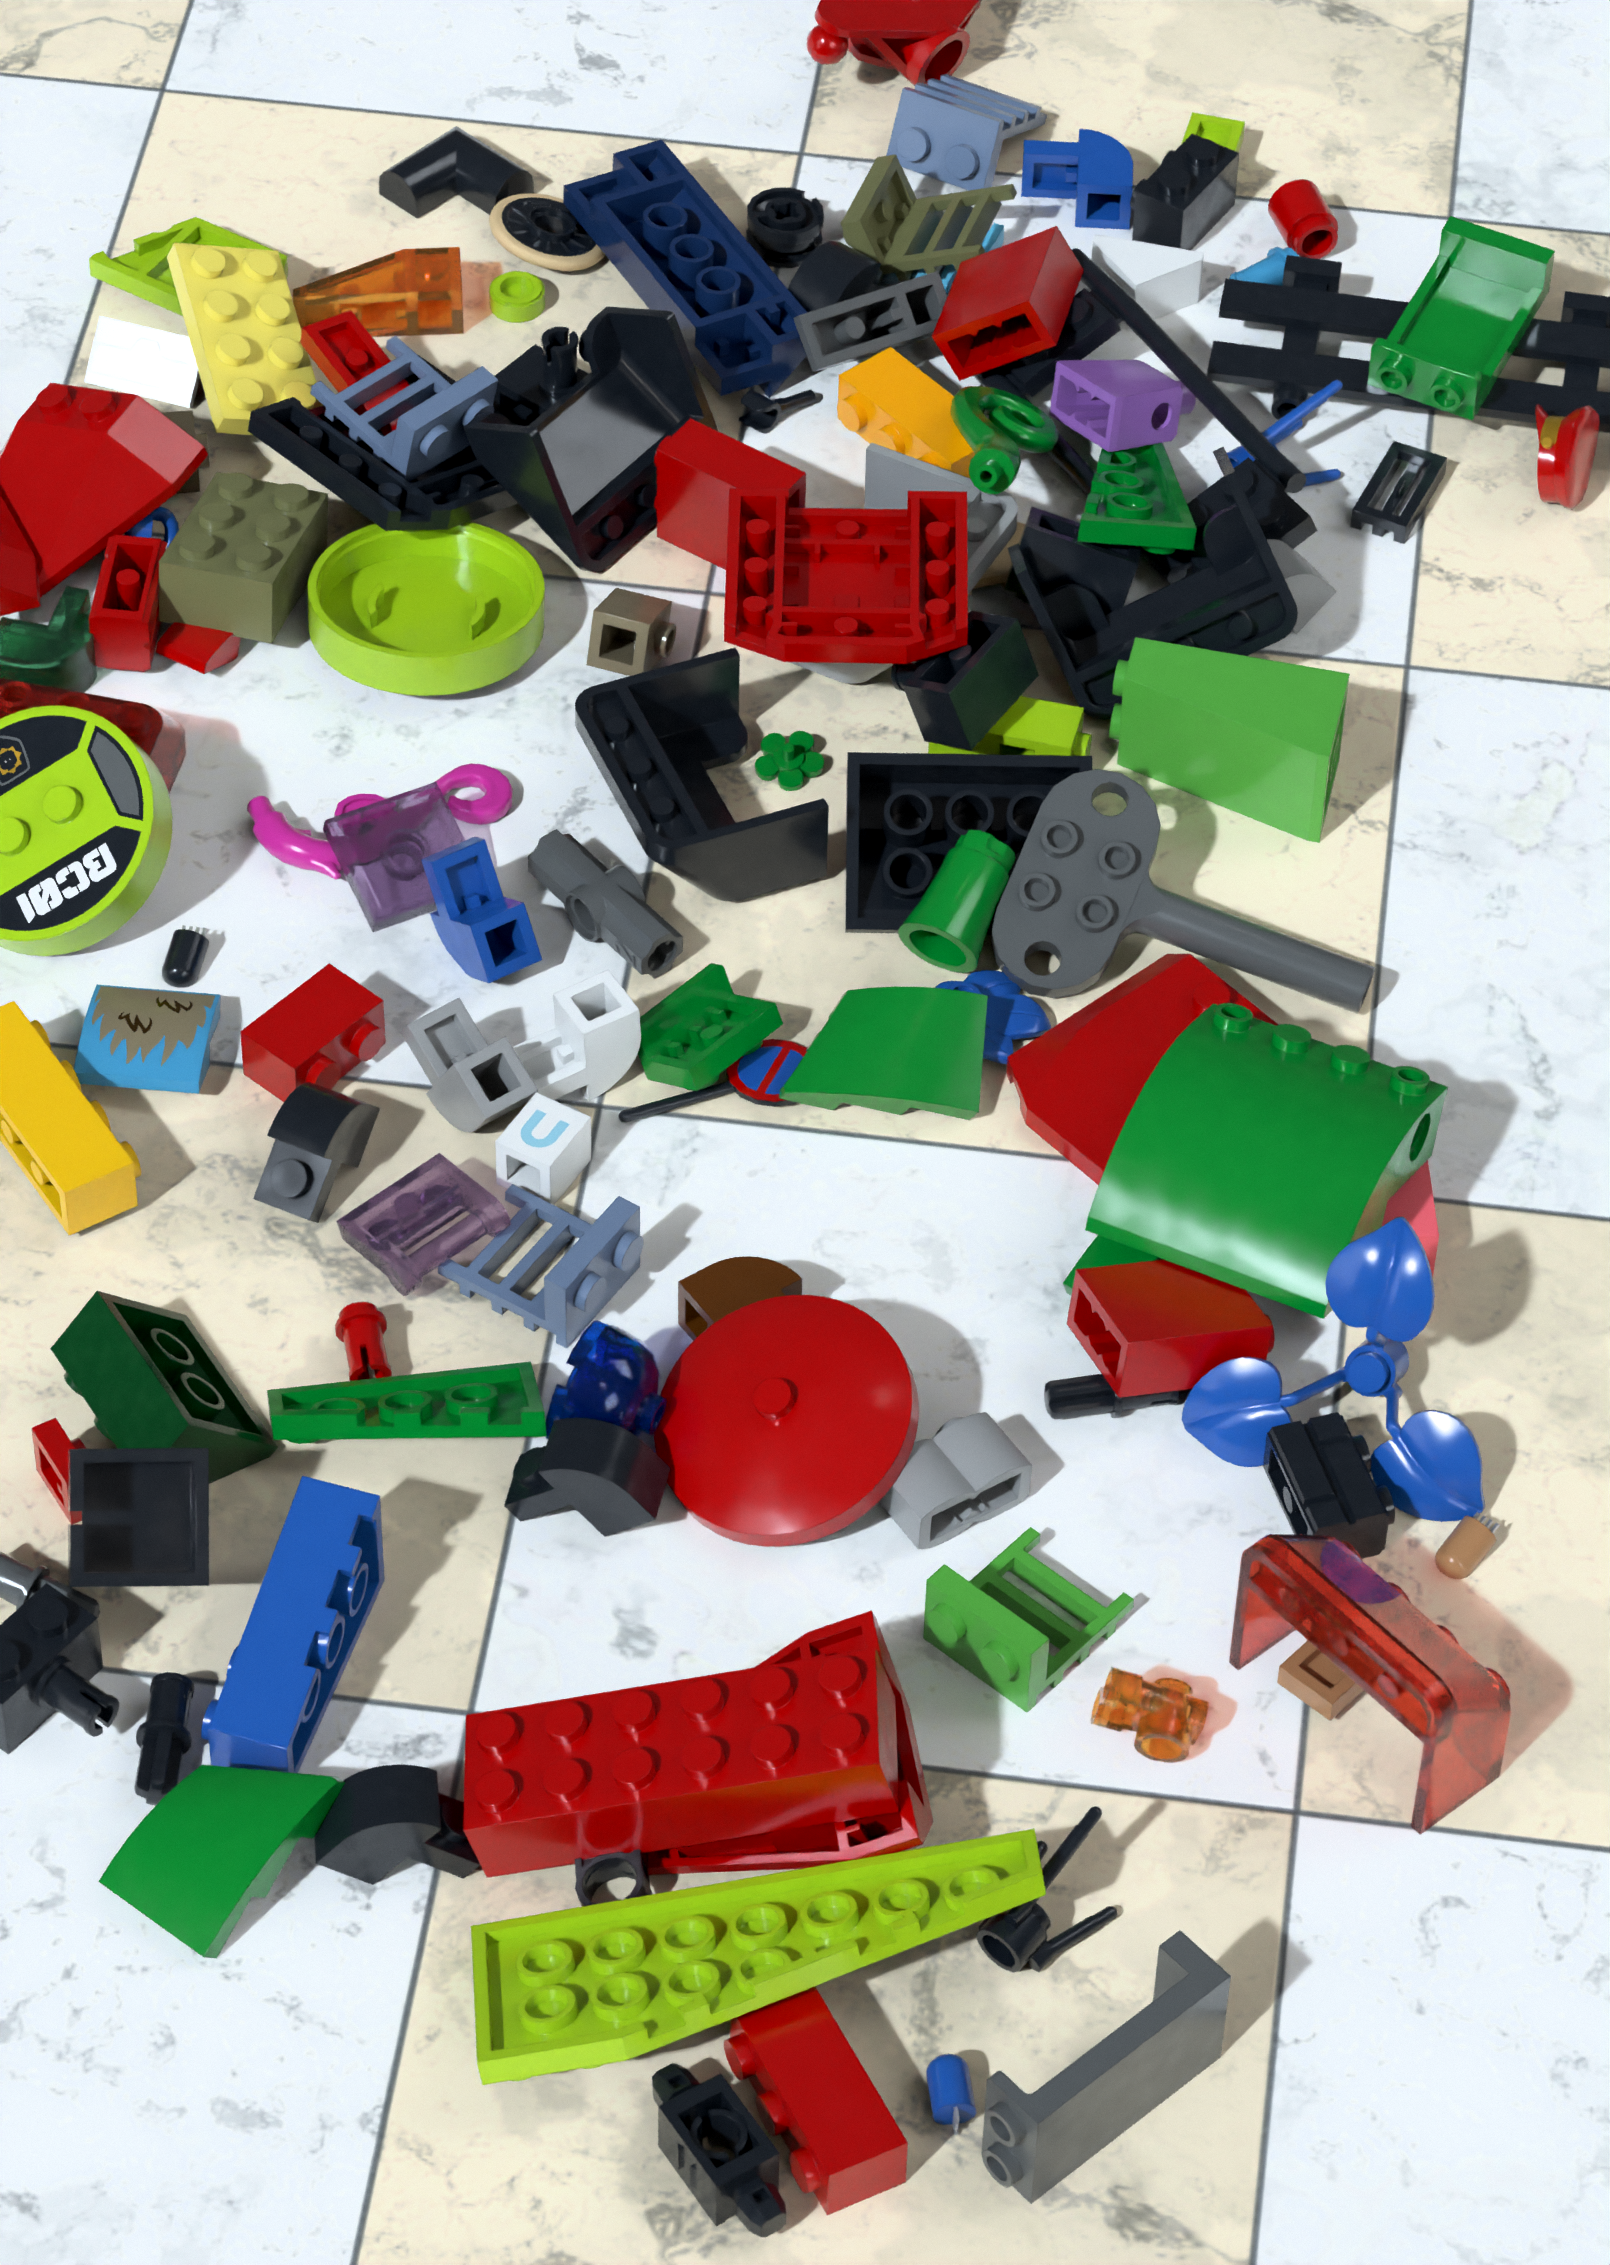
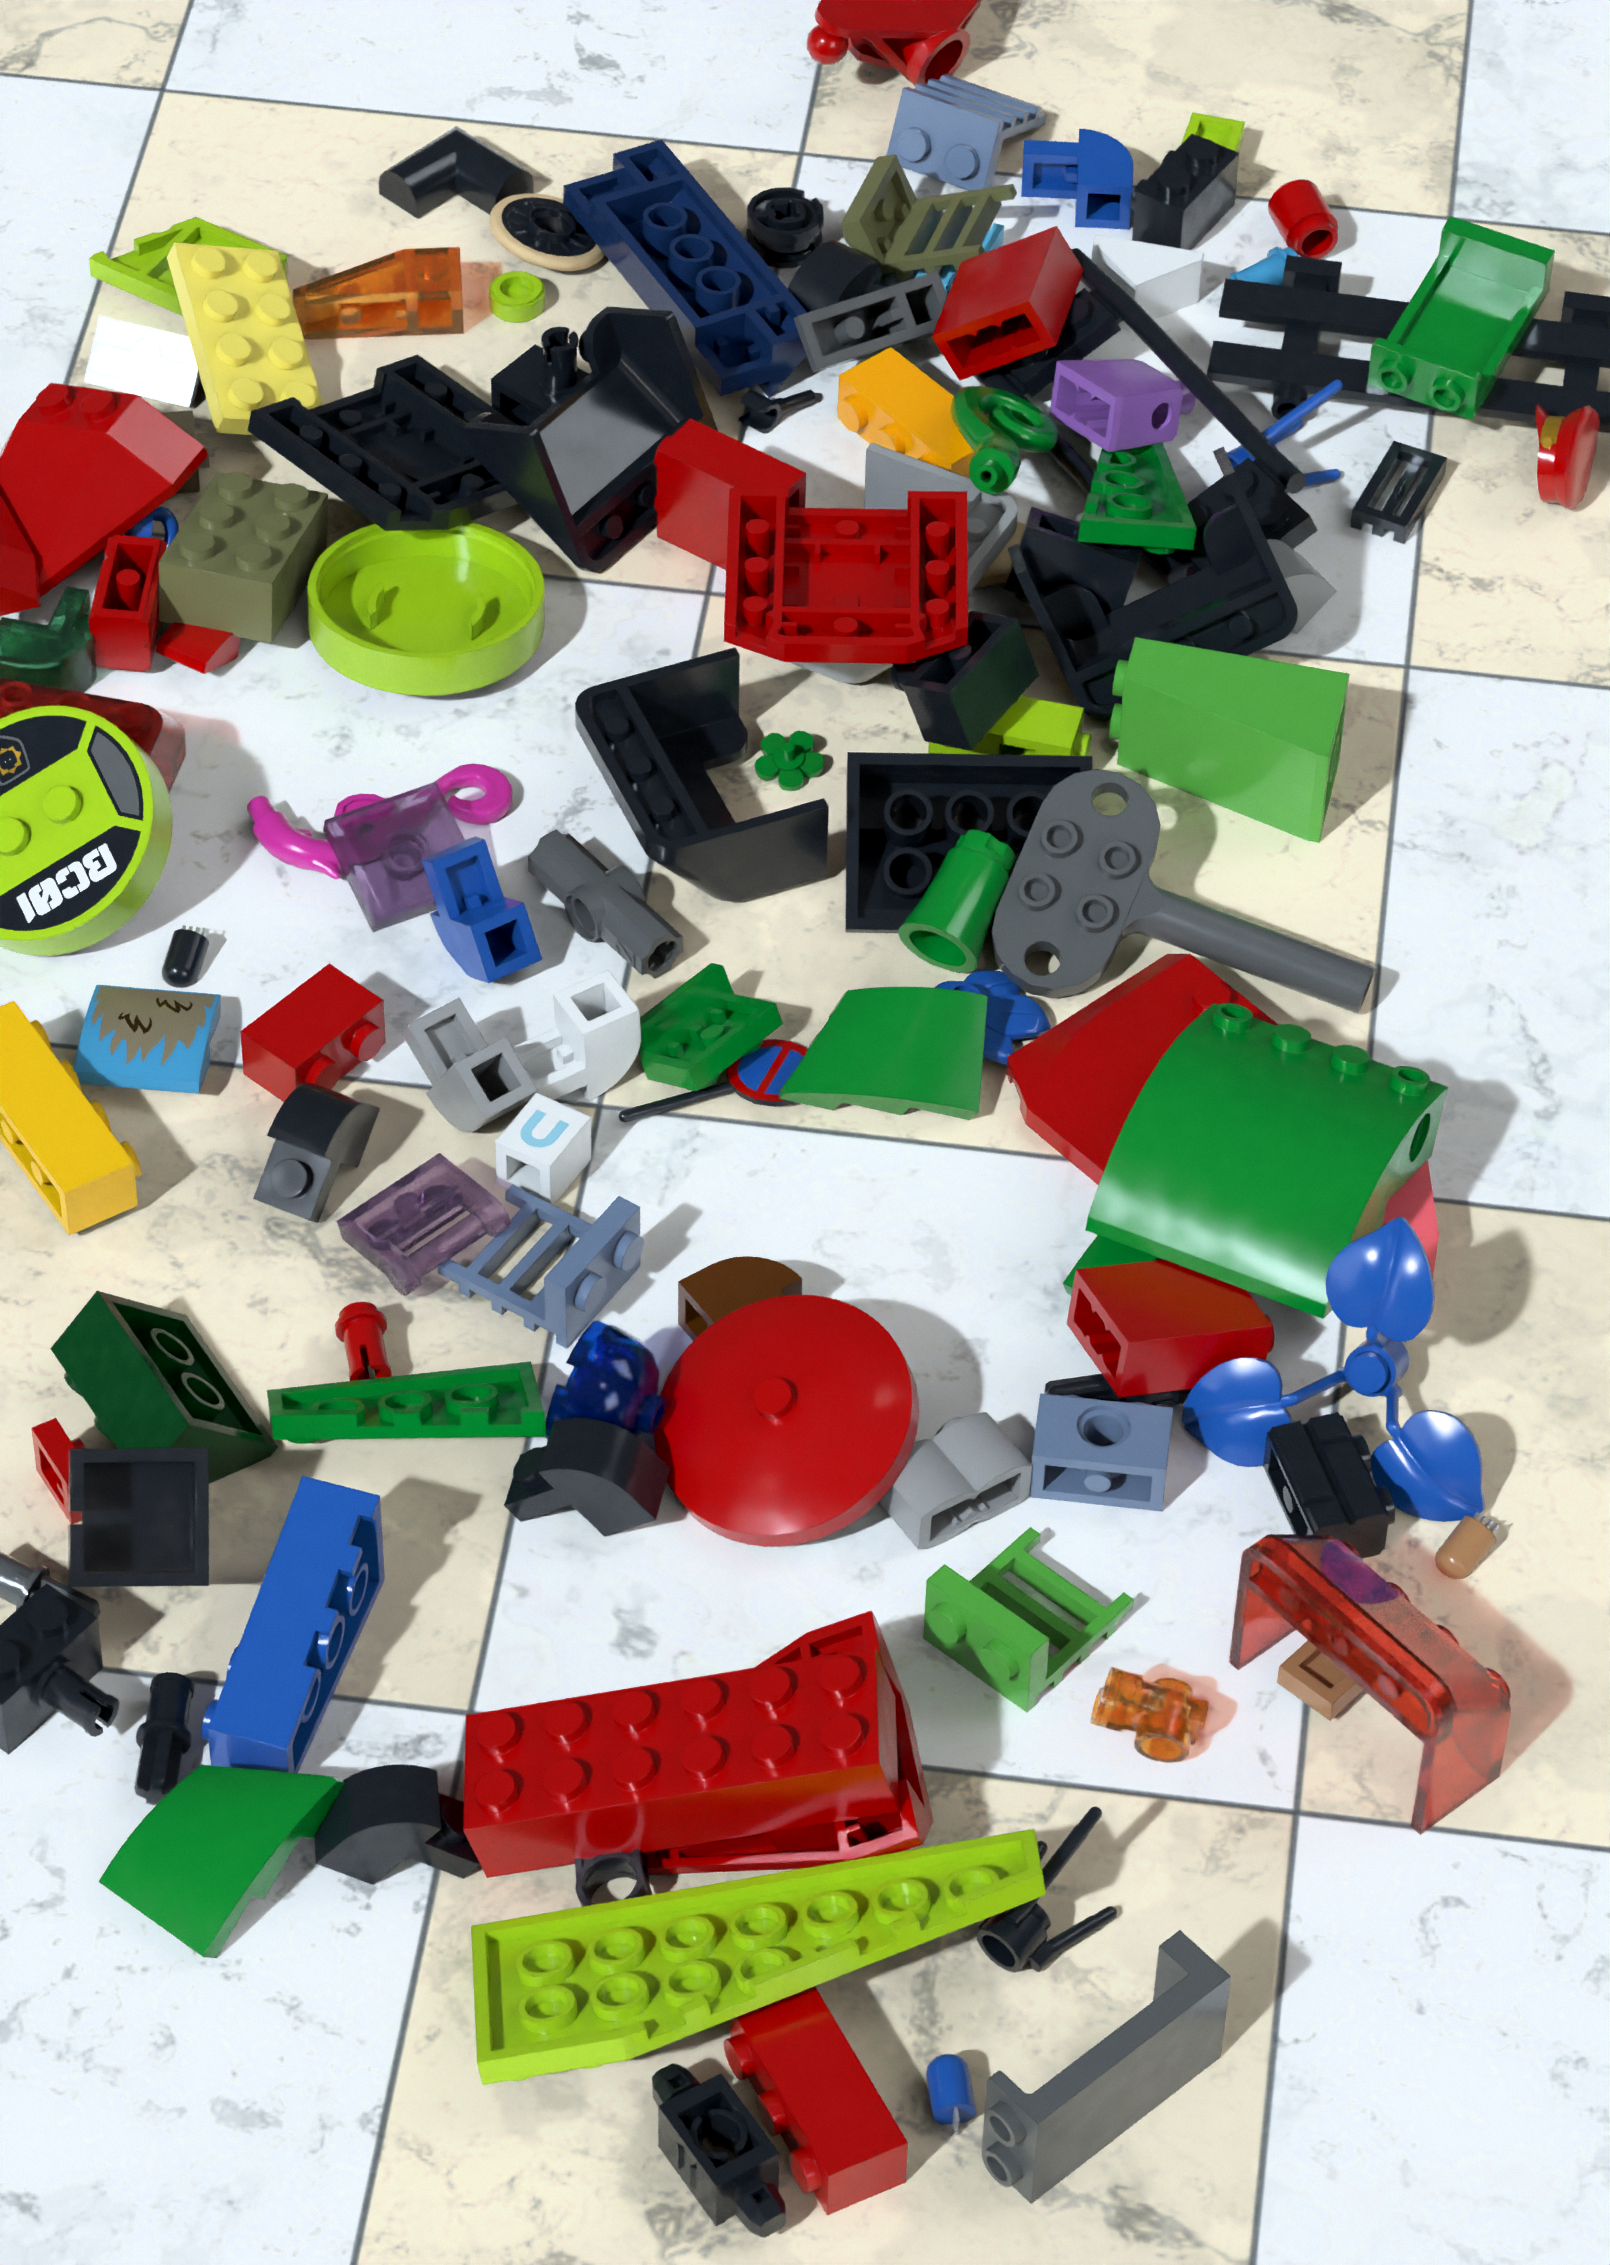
red hinge [300,310,410,436] -> none
sand blue plate [310,335,498,482] -> none
dark tan brick [586,588,676,676] -> none
none -> sand blue brick [1029,1393,1173,1512]

